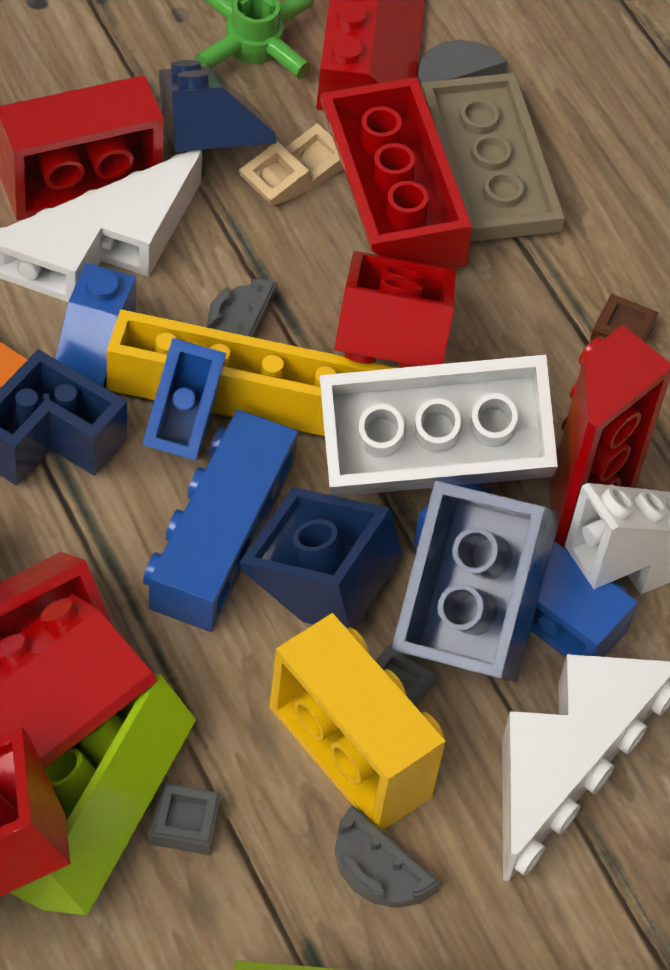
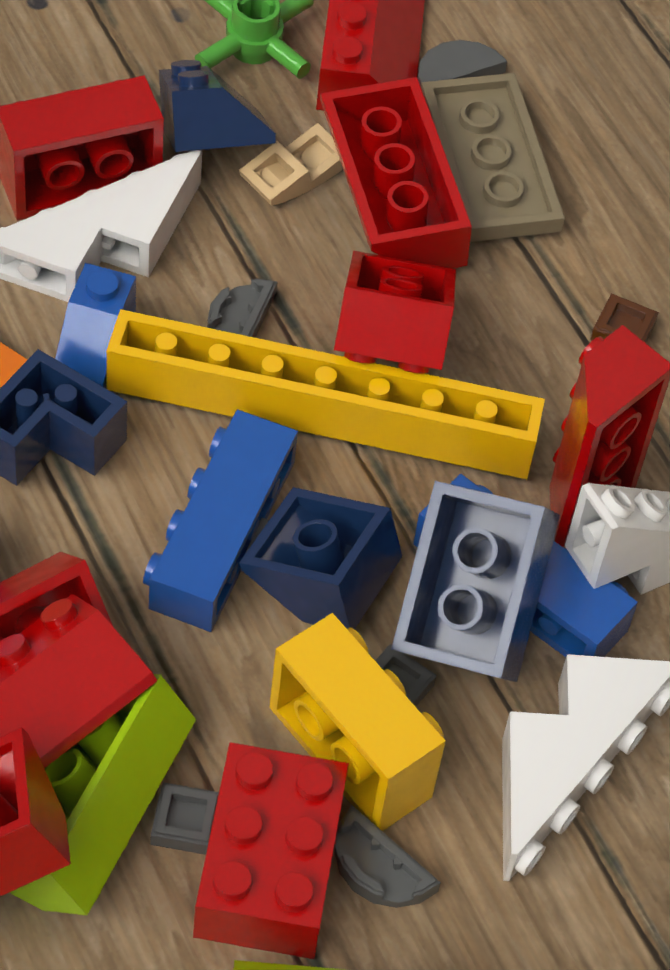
blue slope [142,338,226,460] -> none
white brick [320,355,558,496] -> none
none -> red brick [193,742,349,959]

